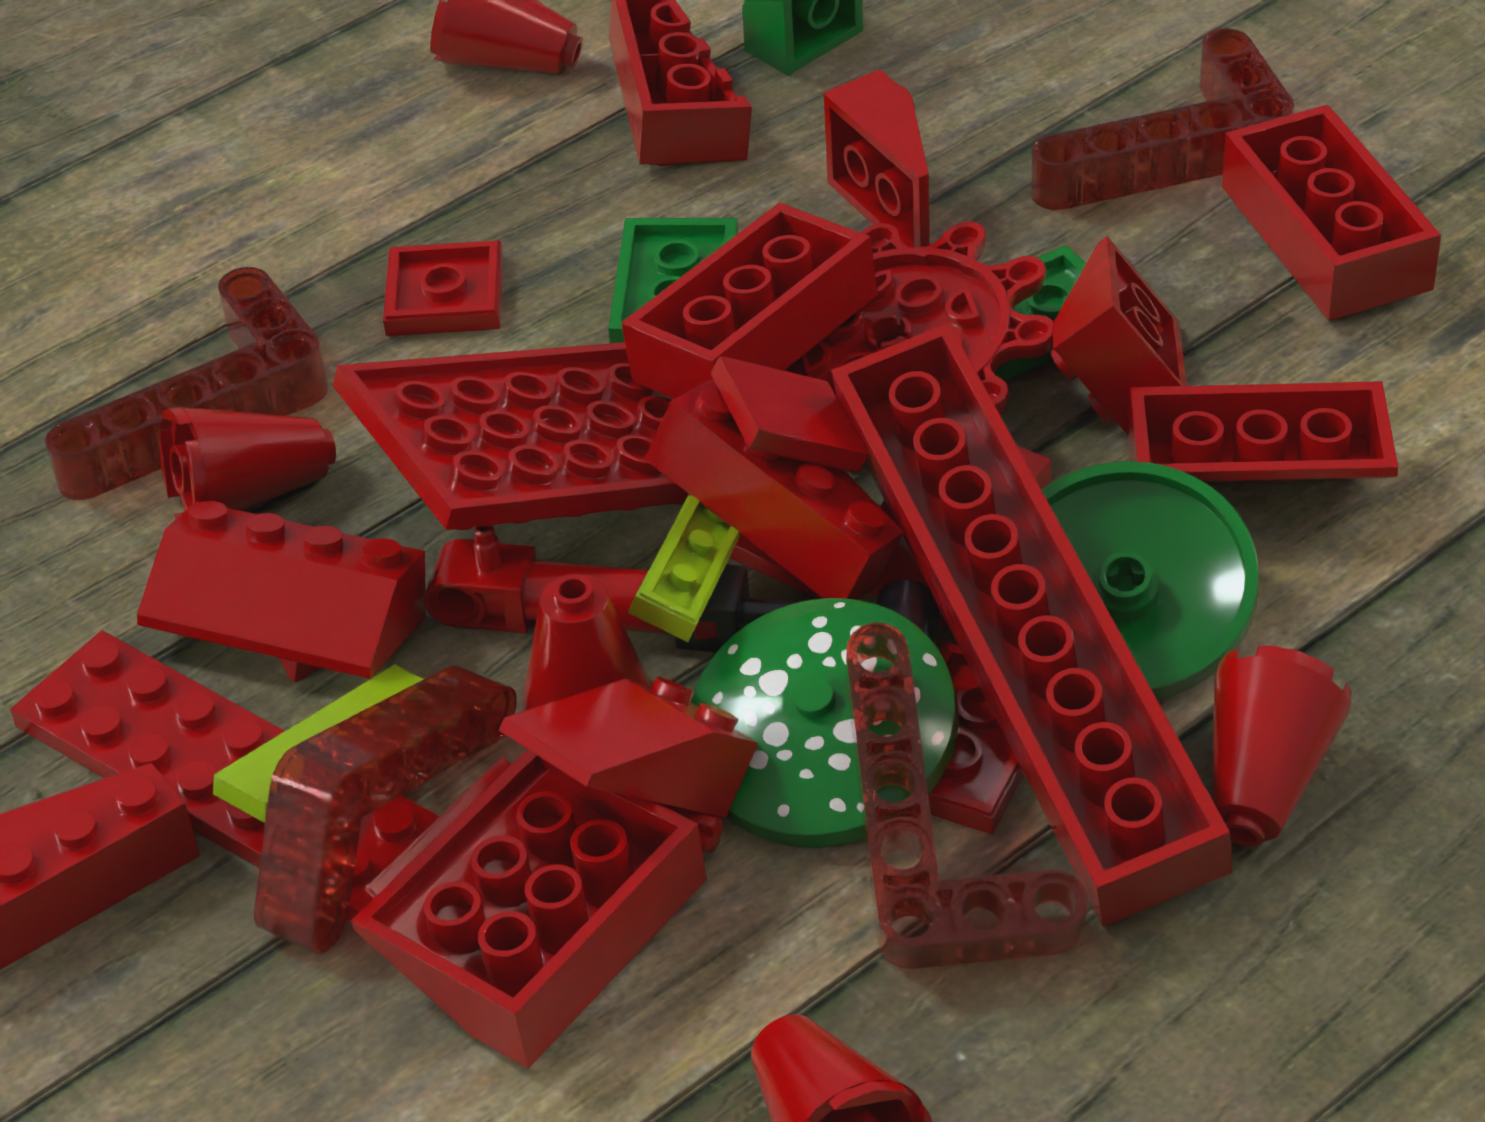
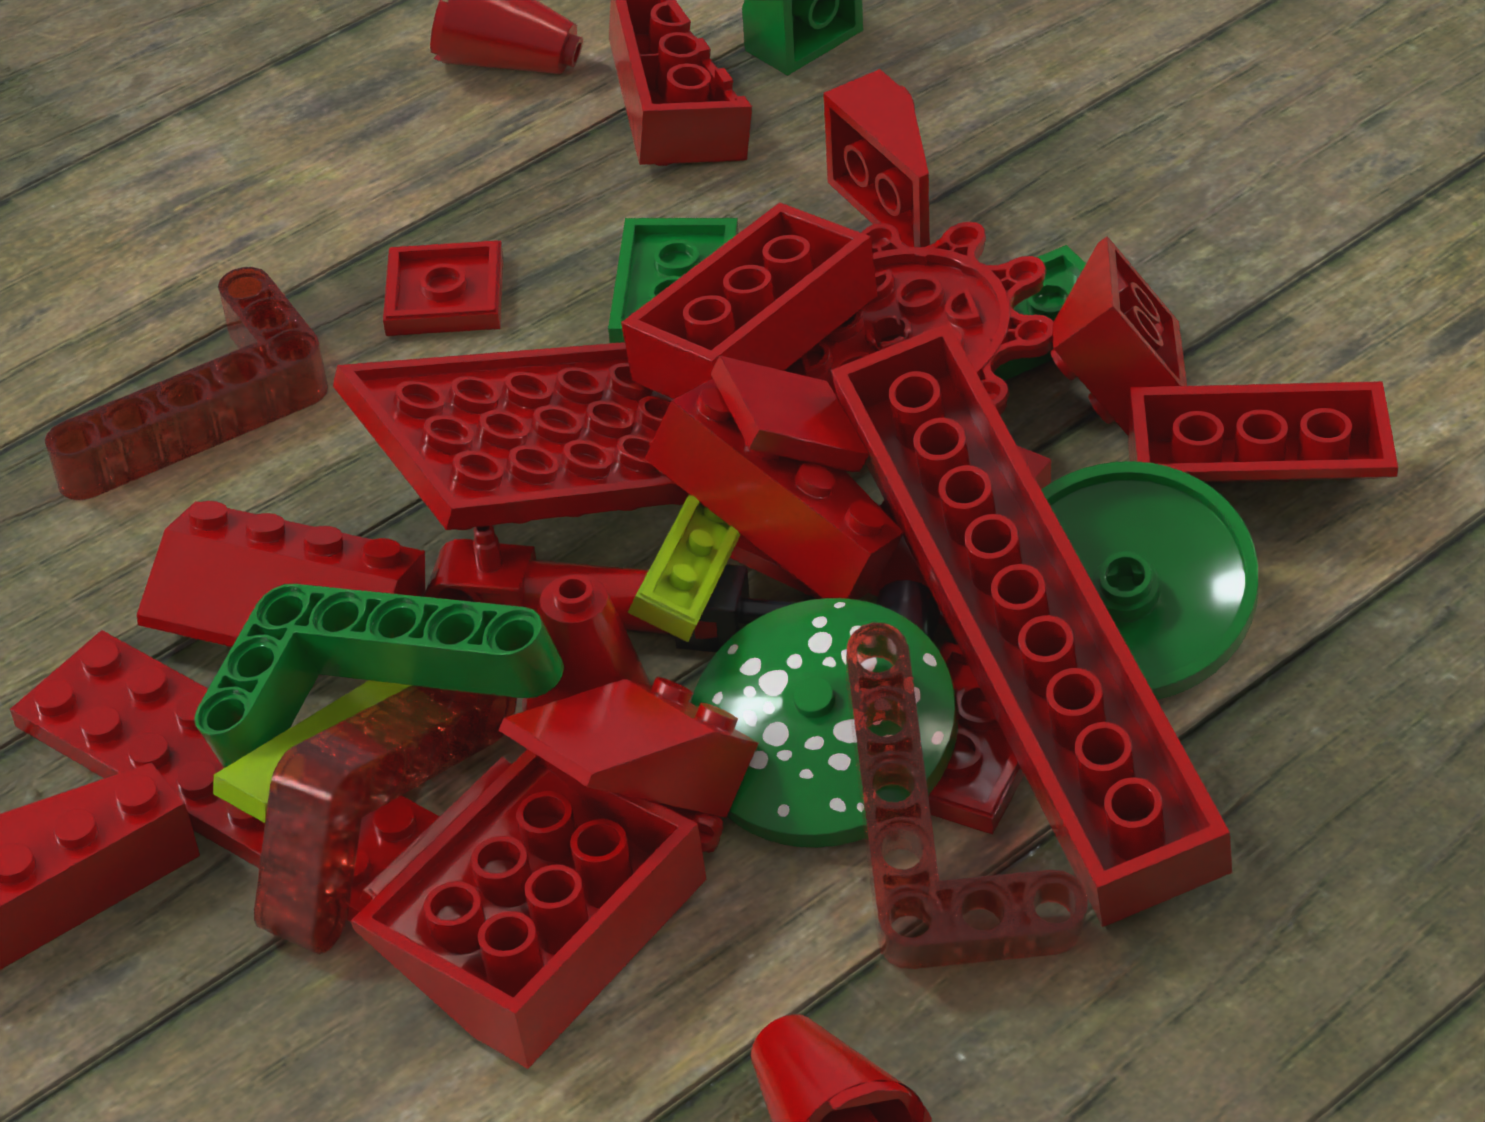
red cone [159,407,336,518] -> none
clear red beam [1031,28,1294,210] -> none
red cone [1212,645,1352,846] -> none
red brick [1222,104,1441,321] -> none
none -> green beam [194,584,564,768]

